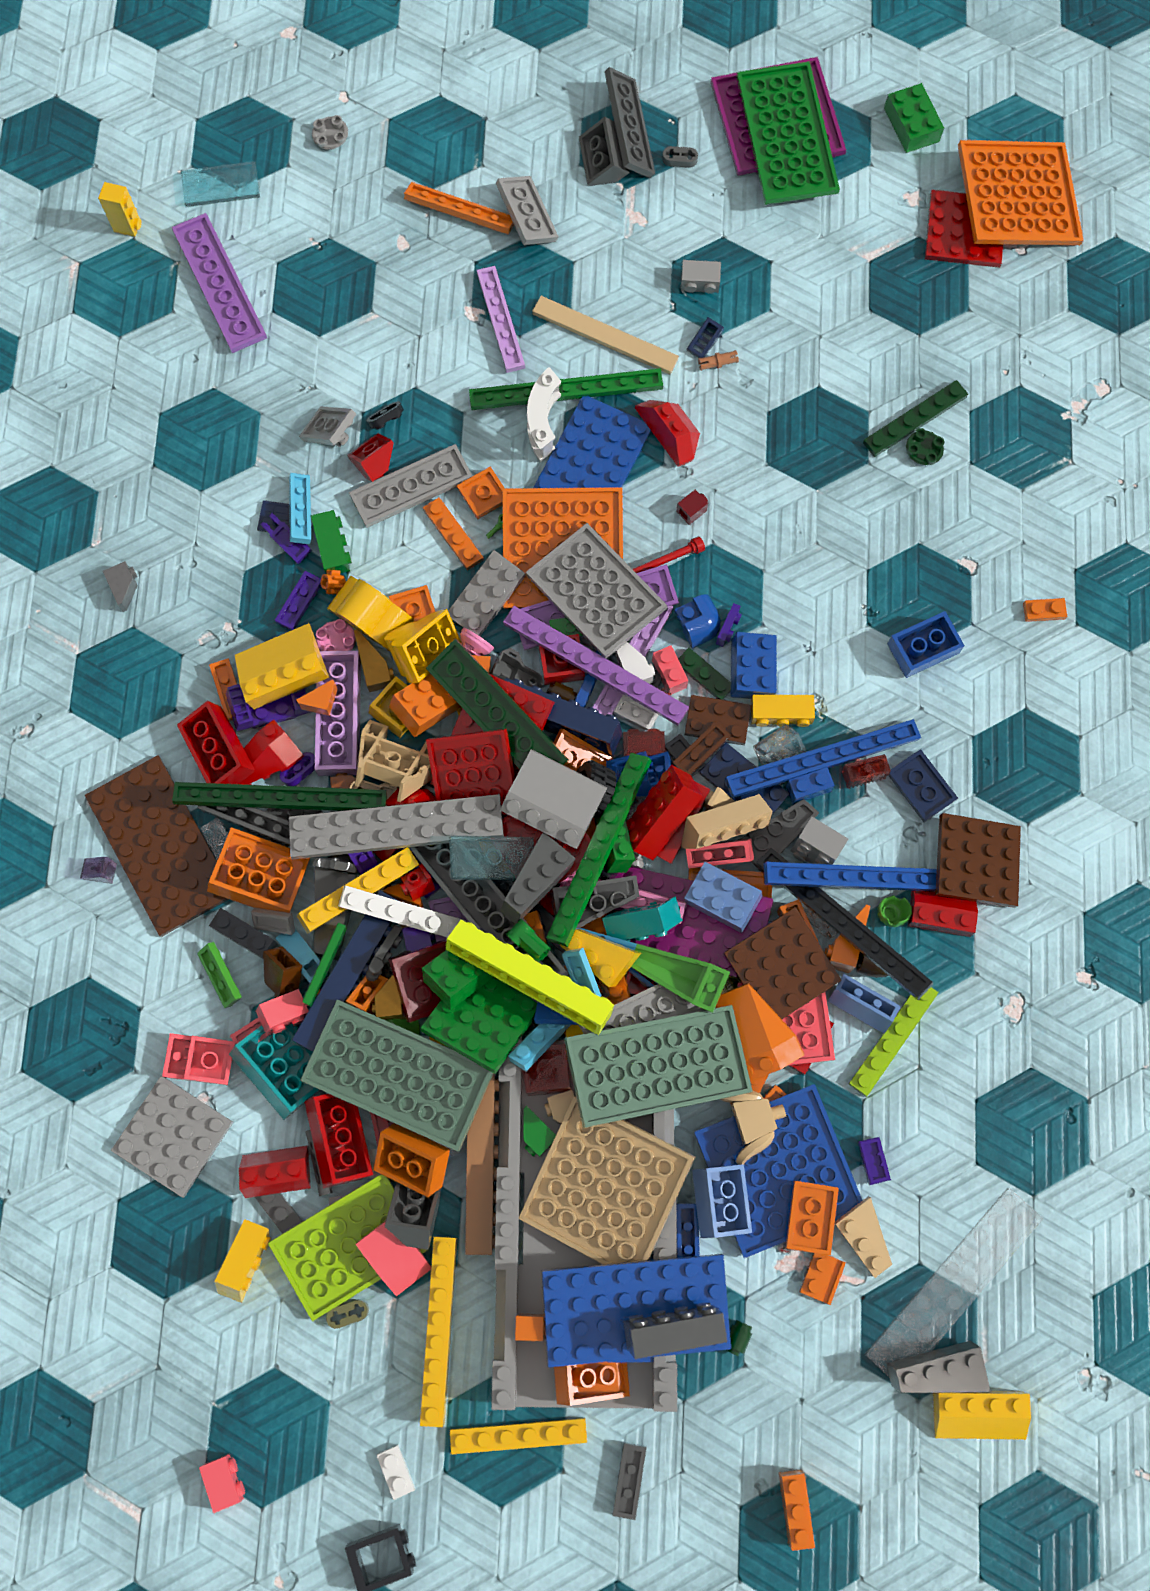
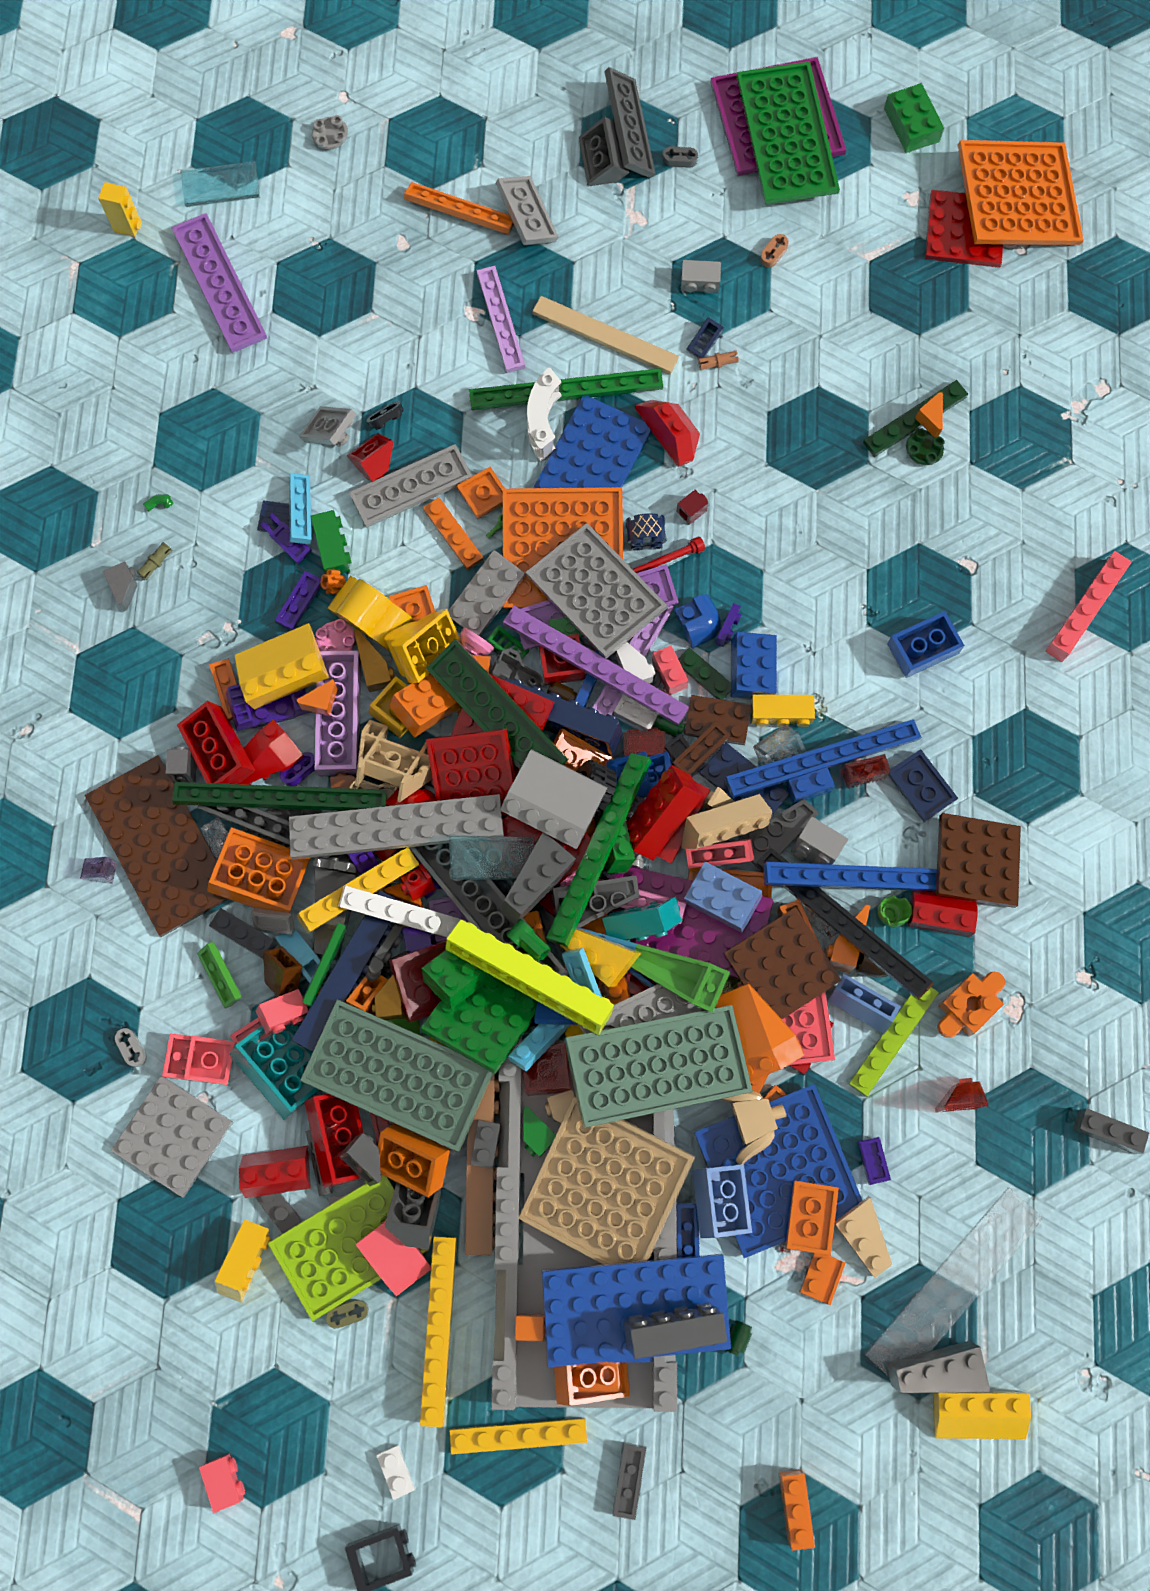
orange plate [1023,598,1067,622] -> none
none -> light grey beam [115,1028,146,1067]
none -> olive pin [137,542,172,580]
none -> green arm [143,494,174,512]
none -> flat silver brick [165,746,197,784]
none -> dark grey slope [339,1133,381,1186]
none -> dark grey plate [471,1120,501,1169]
none -> green slope [486,625,530,660]
none -> dark blue brick [625,513,667,551]
none -> dark green brick [654,715,686,737]
none -> nougat beam [760,234,789,268]
none -> orange slope [915,392,943,437]
none -> clear red slope [935,1078,989,1113]
none -> orange brick [937,971,1006,1038]
none -> coral brick [1045,551,1132,662]
none -> dark grey brick [1073,1108,1149,1154]

